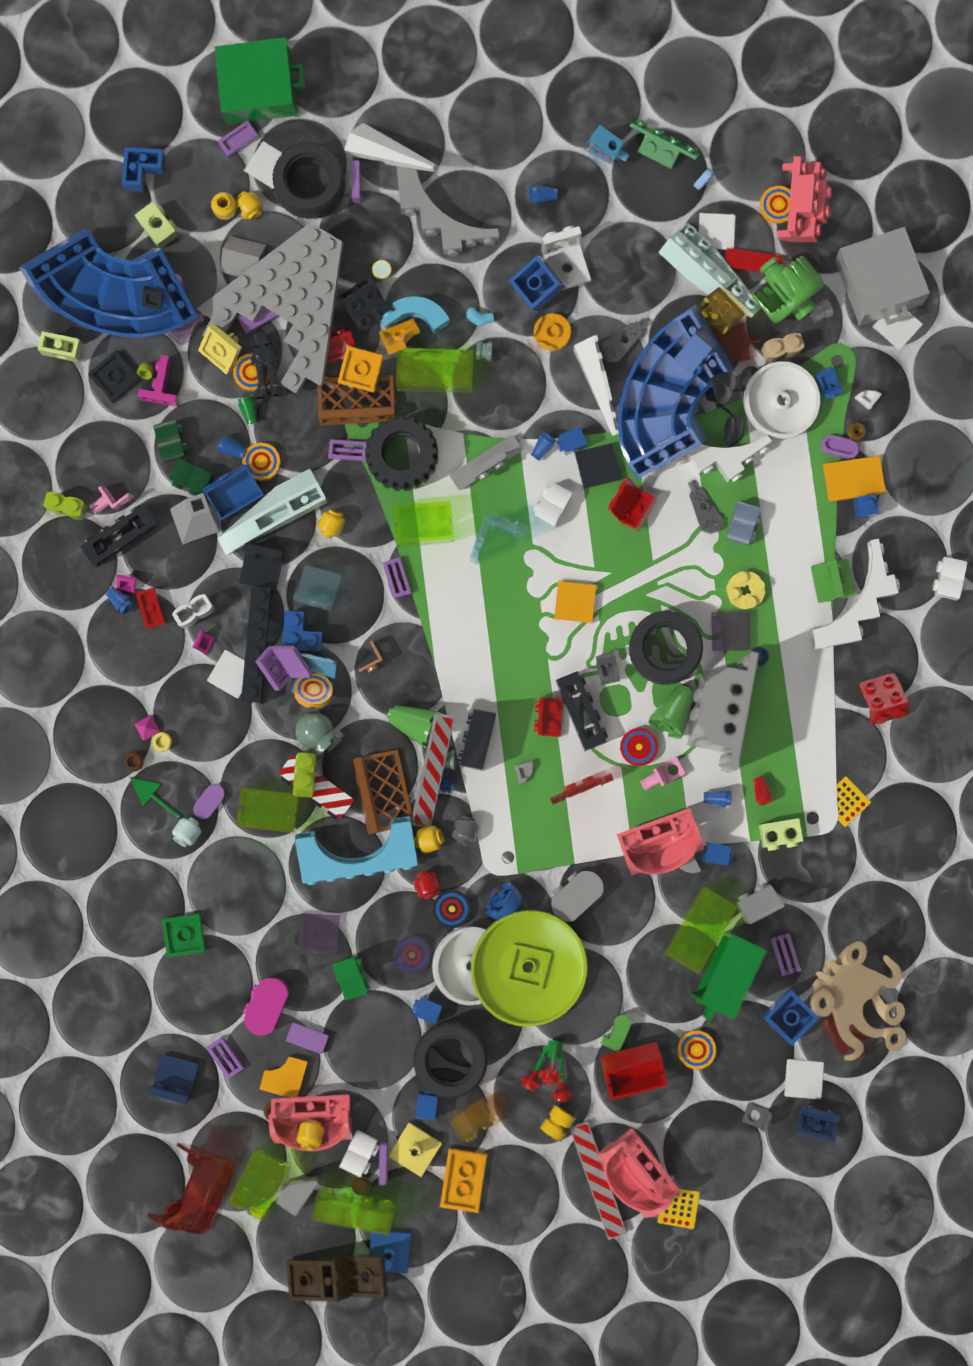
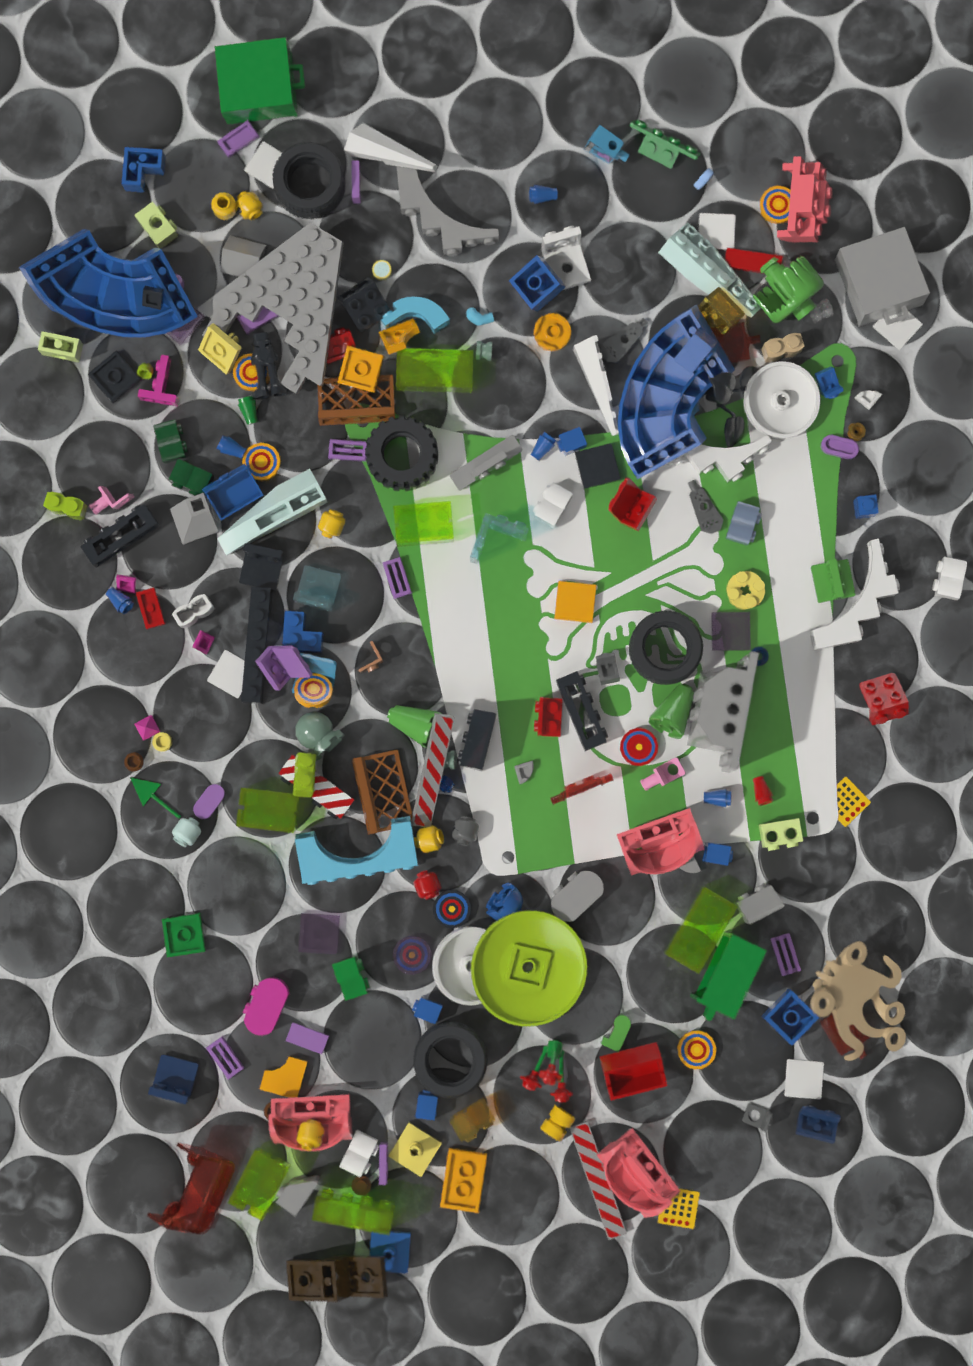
light orange tile [823,456,886,502] -> none

